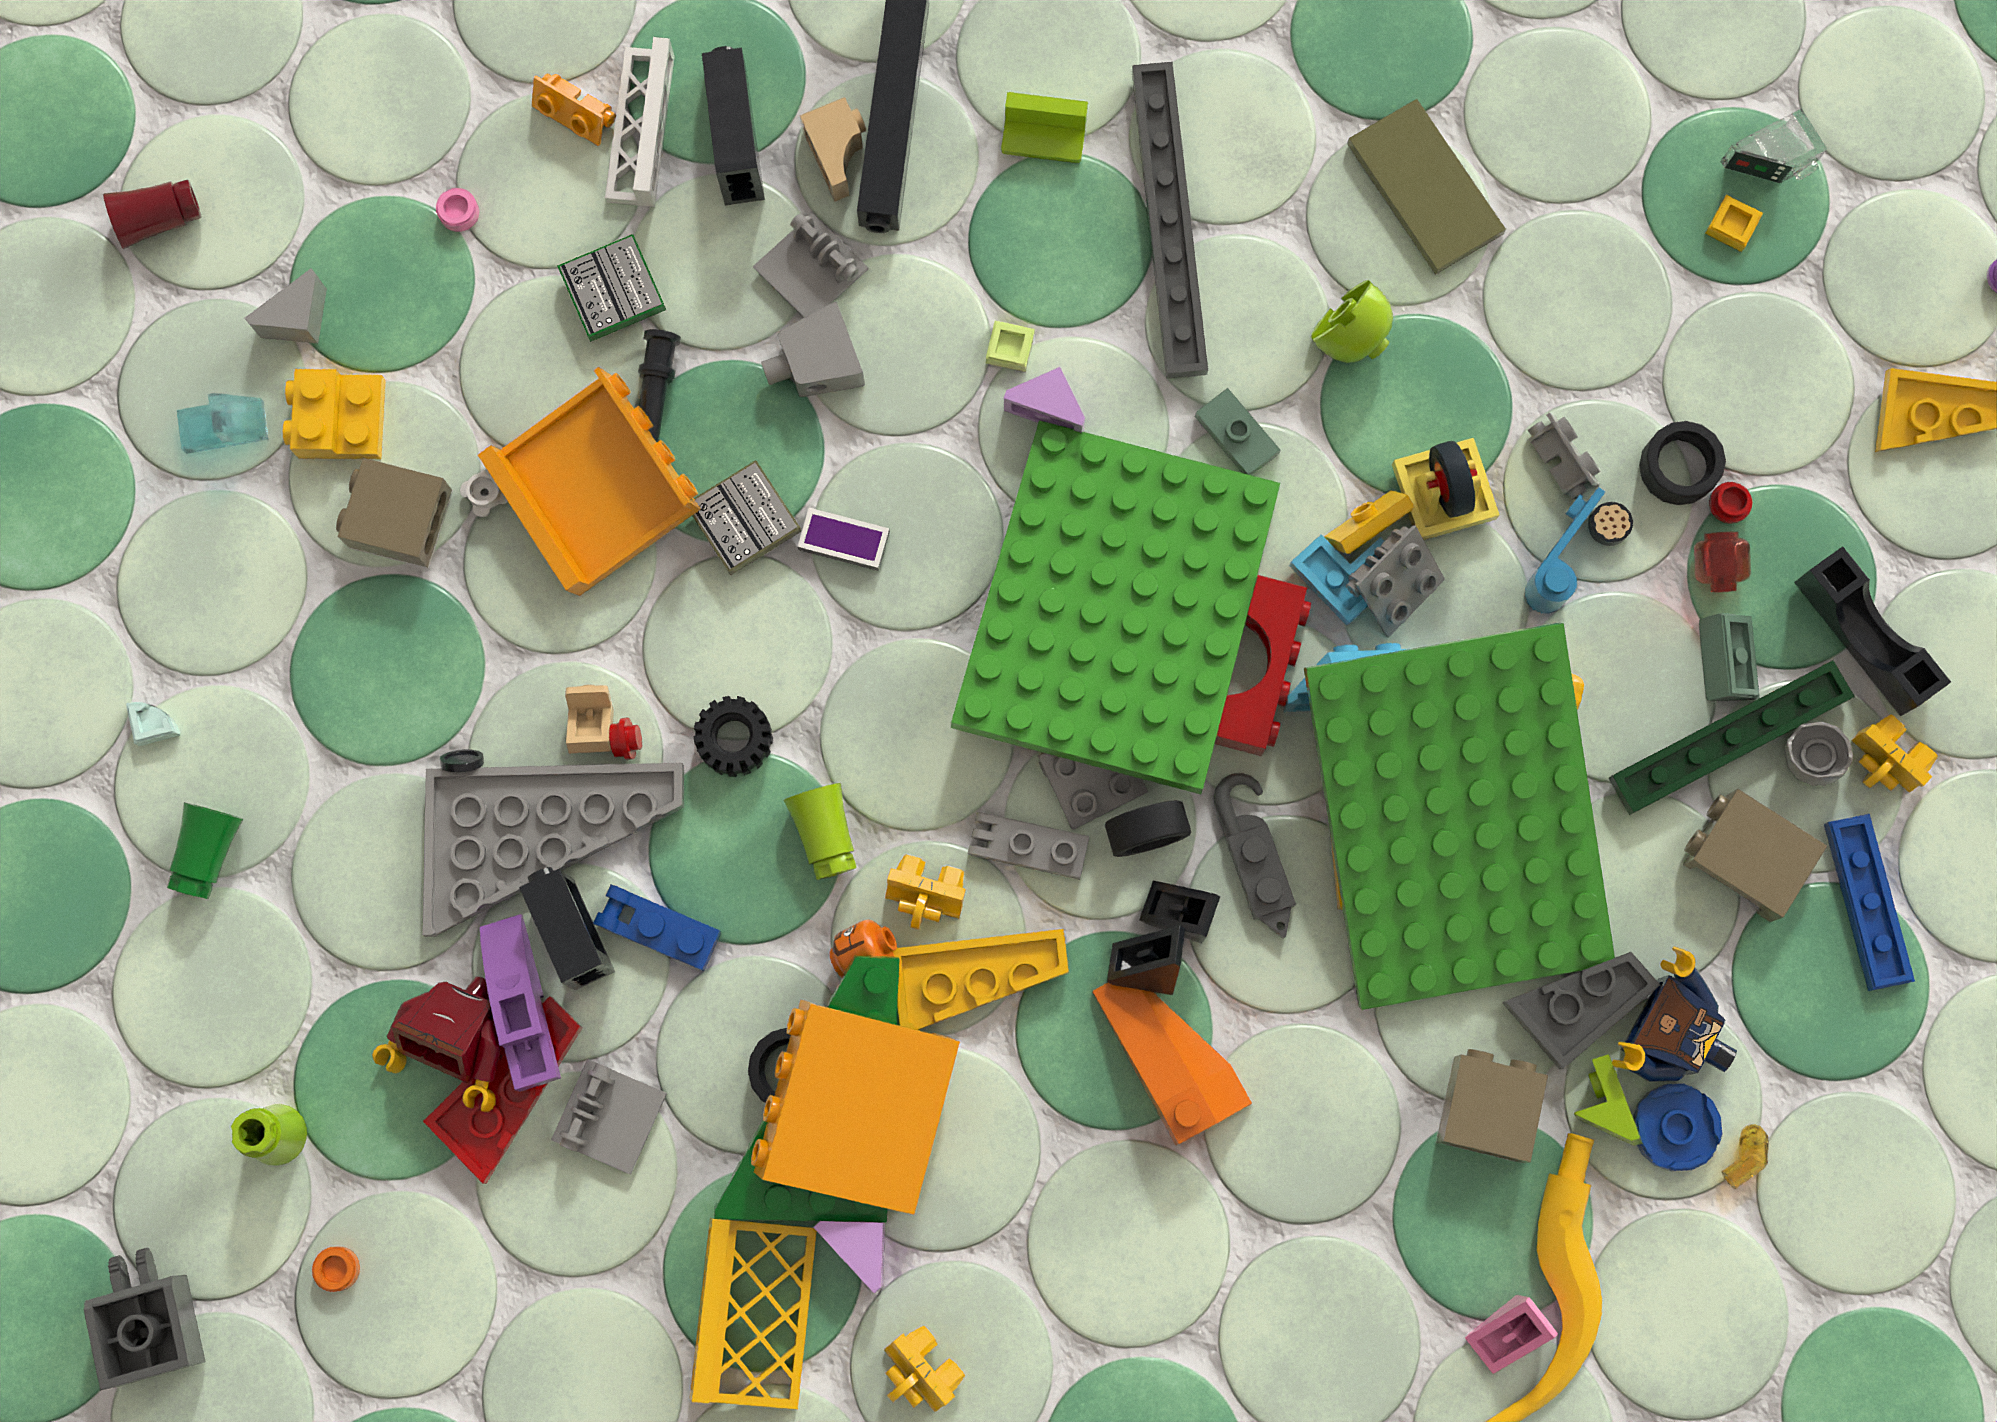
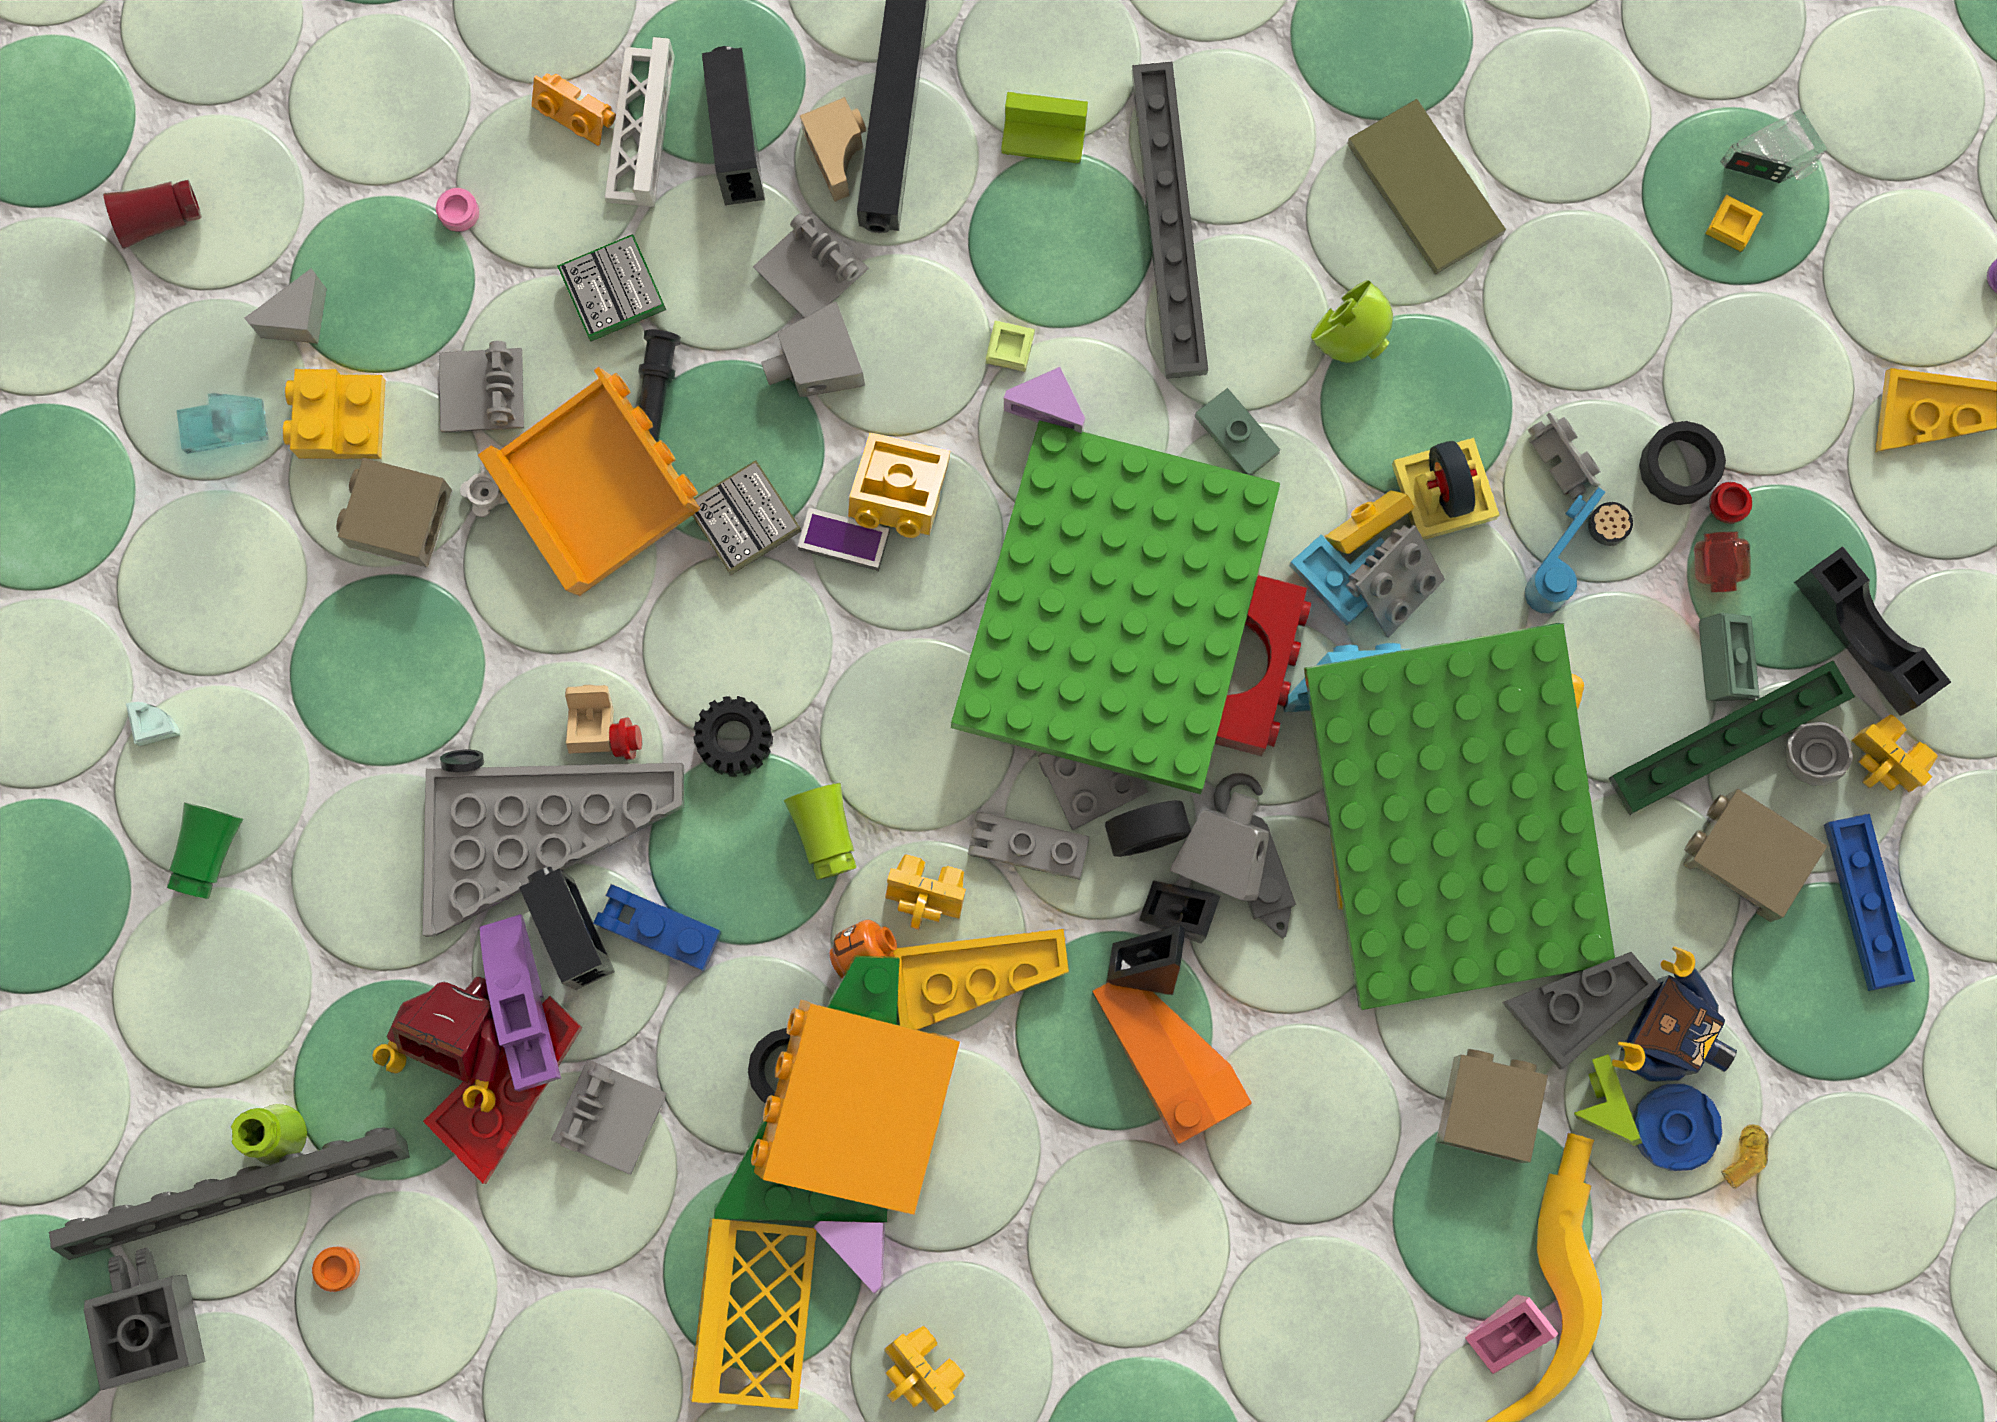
none -> dark grey plate [49,1127,410,1260]
none -> light grey hinge [439,341,524,433]
none -> yellow plate [848,433,950,538]
none -> light grey torso [1170,792,1269,901]

